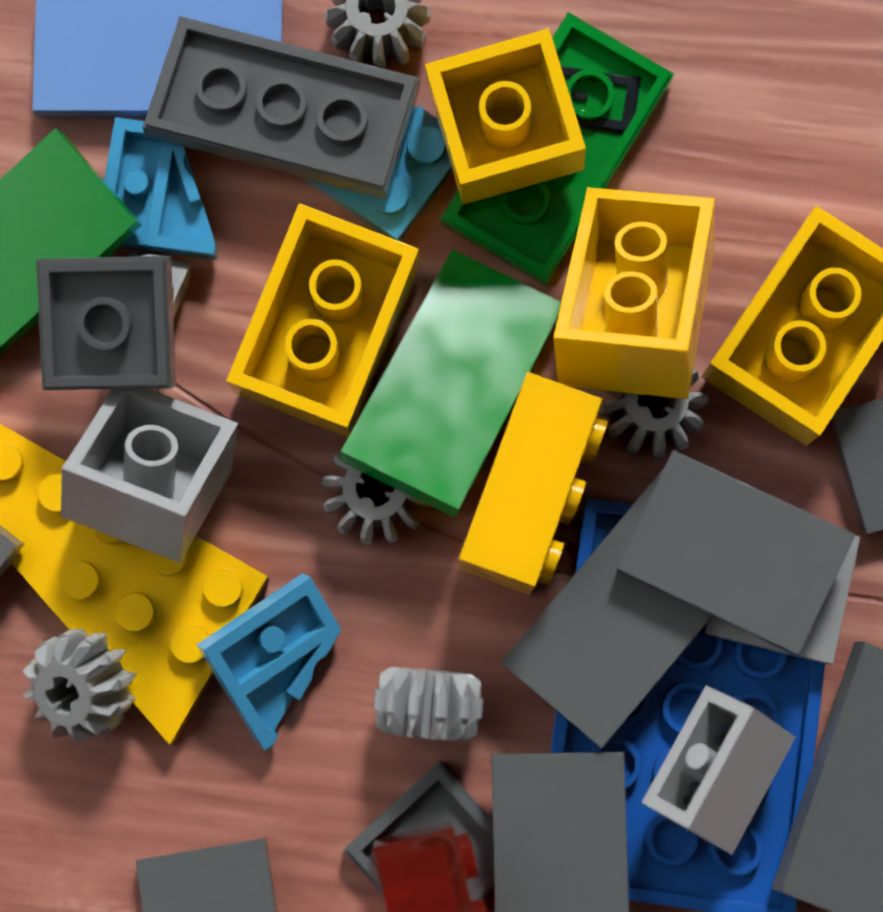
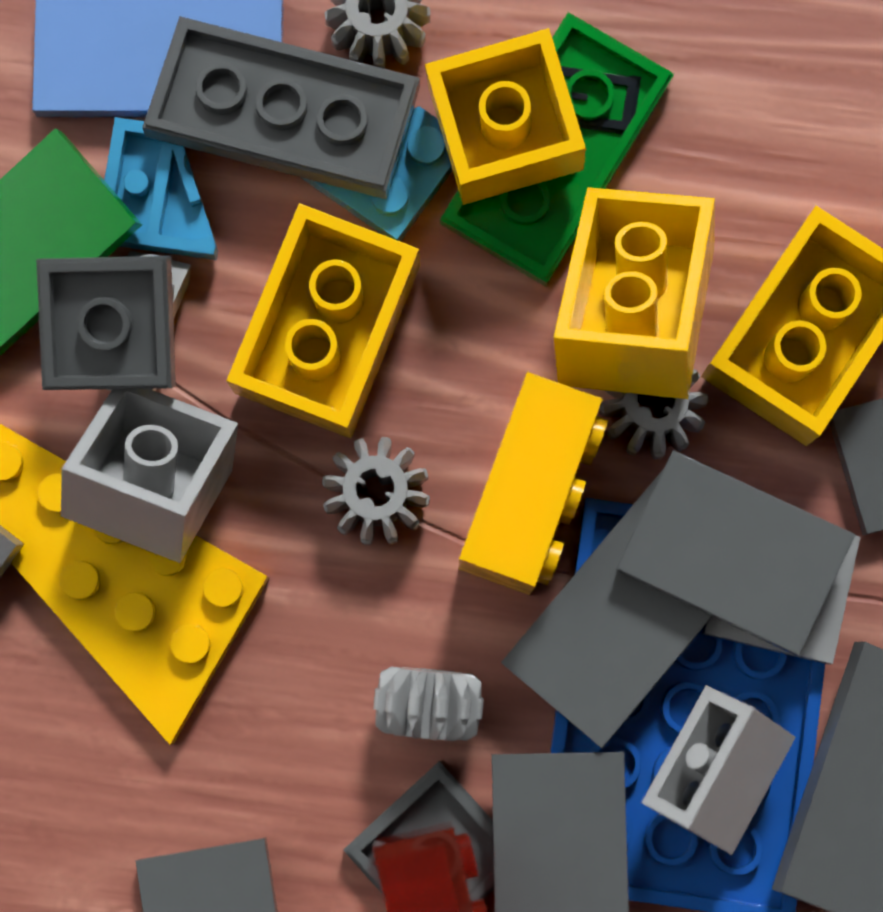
light grey gear [22,628,137,743] -> none
dark azure wing [196,573,342,750] -> none
tile [339,249,561,518] -> none

